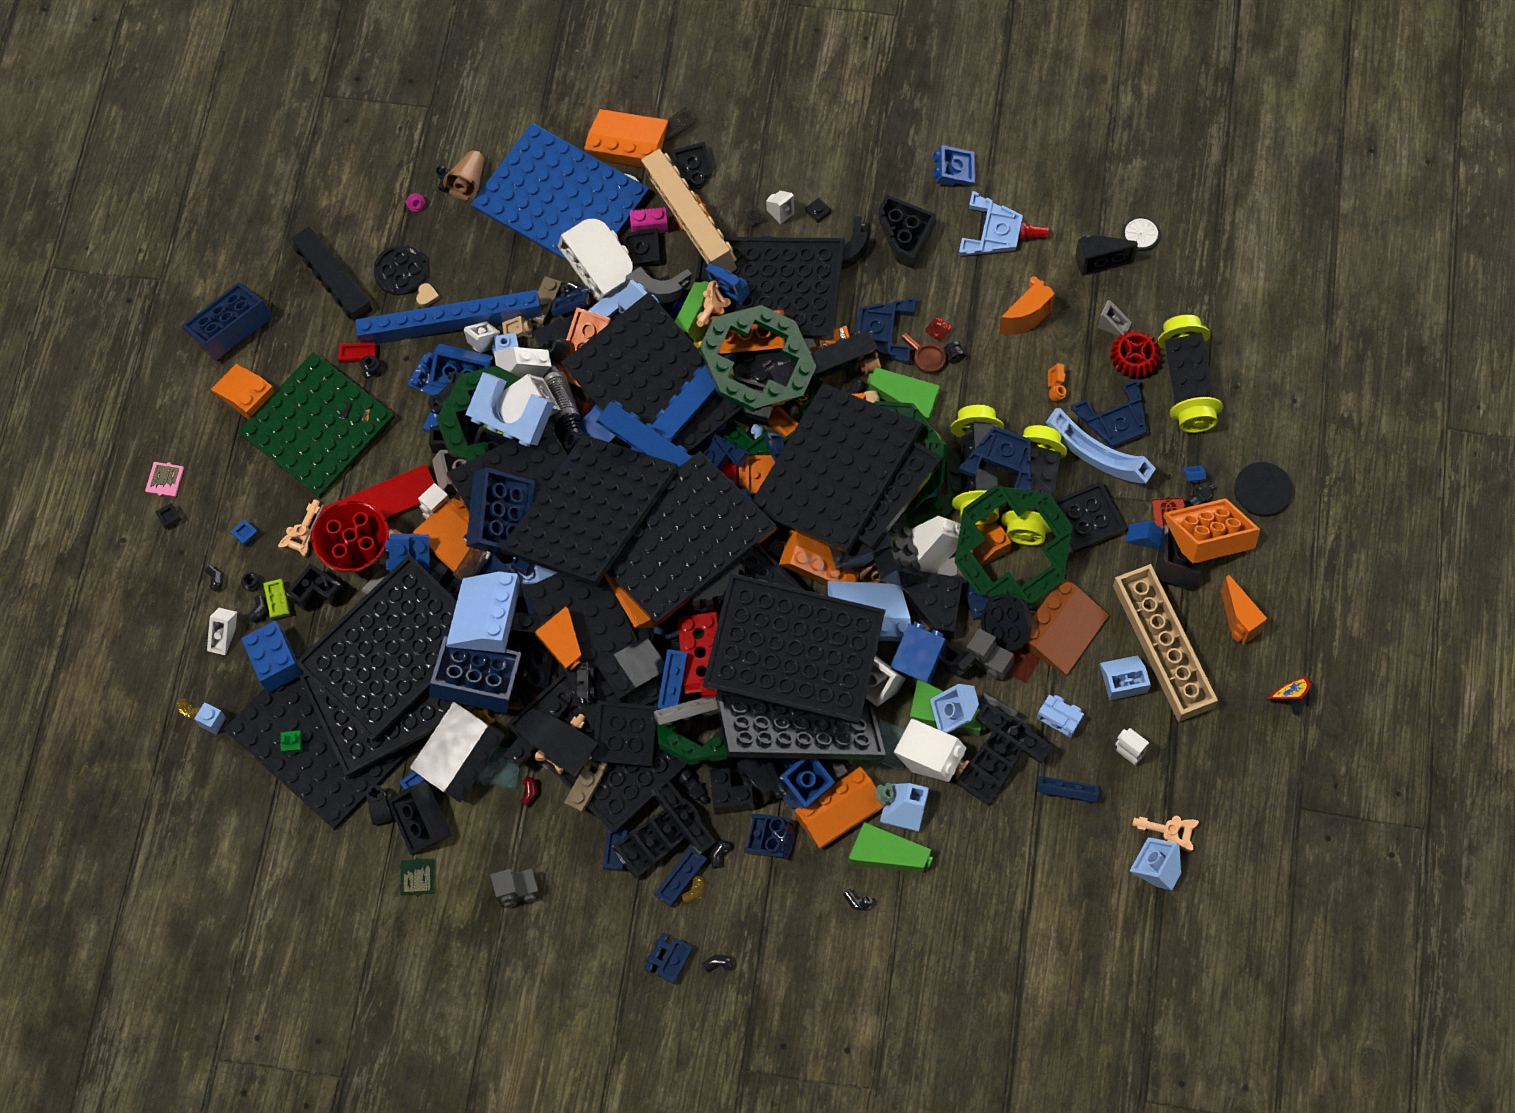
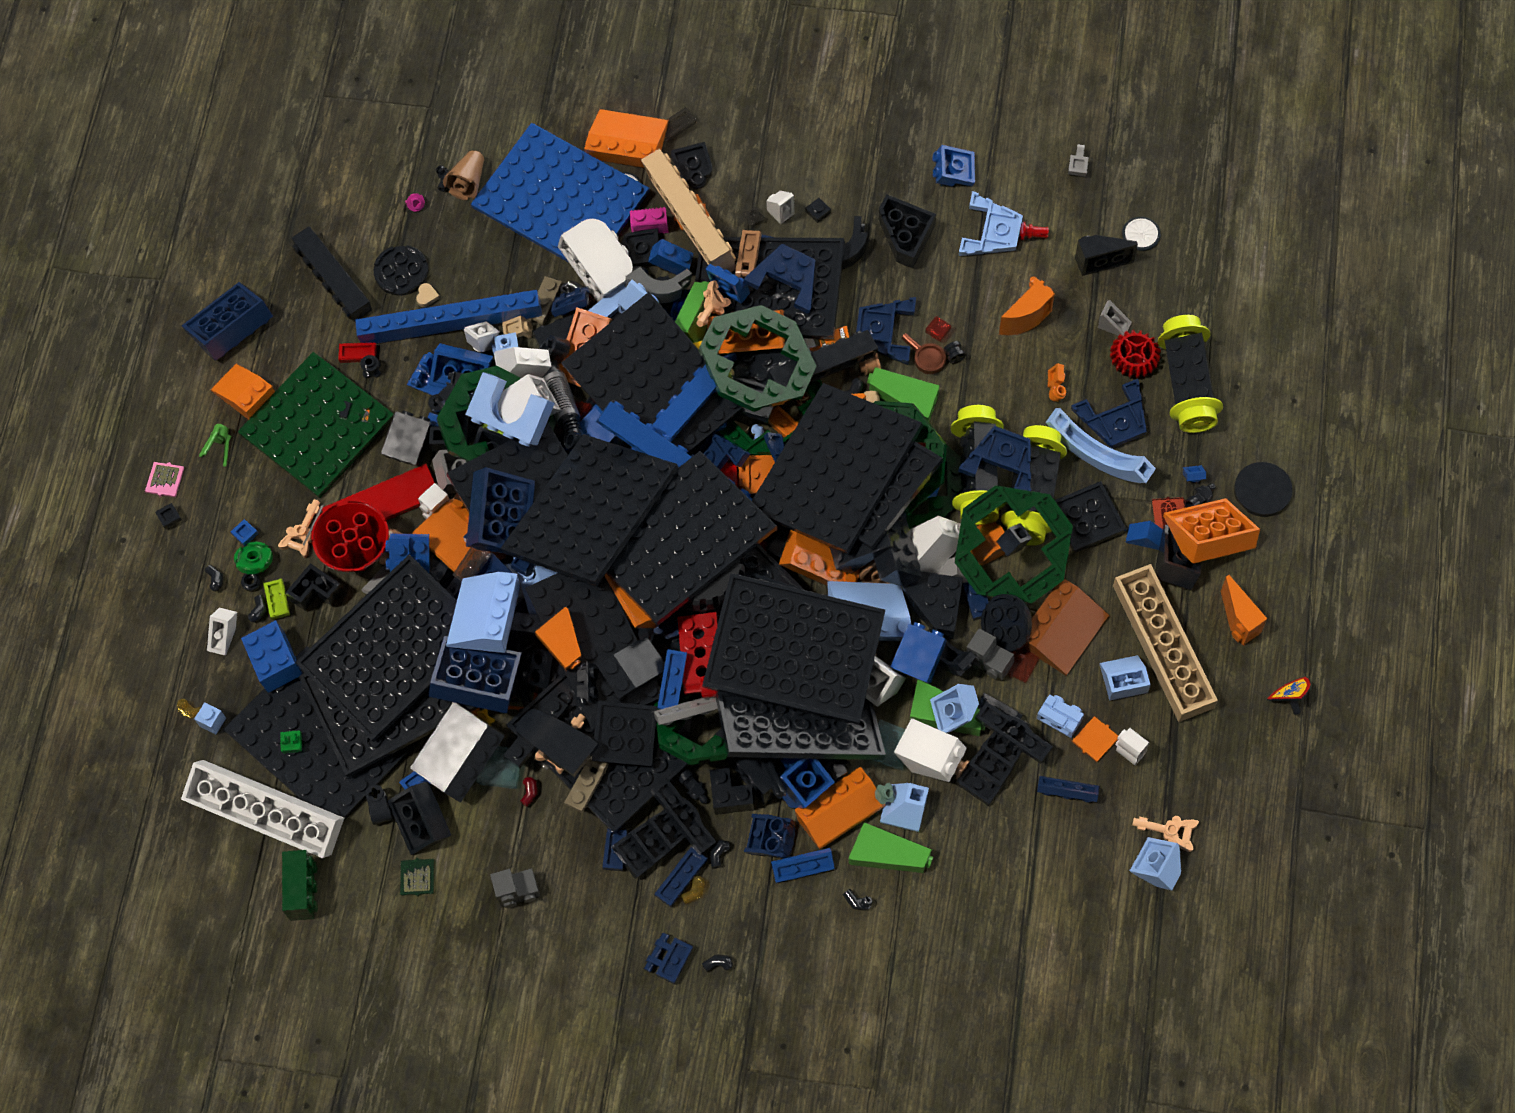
none -> white brick [181,760,344,858]
none -> bright green plant [199,424,231,467]
none -> green tile [234,542,273,574]
none -> dark green brick [282,850,318,921]
none -> brick [381,411,435,467]
none -> blue brick [648,239,694,275]
none -> medium nougat plate [735,230,762,278]
none -> dark blue wing [743,244,815,314]
none -> blue plate [771,848,835,883]
none -> black brick [996,523,1032,556]
none -> light grey plate [1068,144,1089,177]
none -> orange piece [1072,716,1118,762]

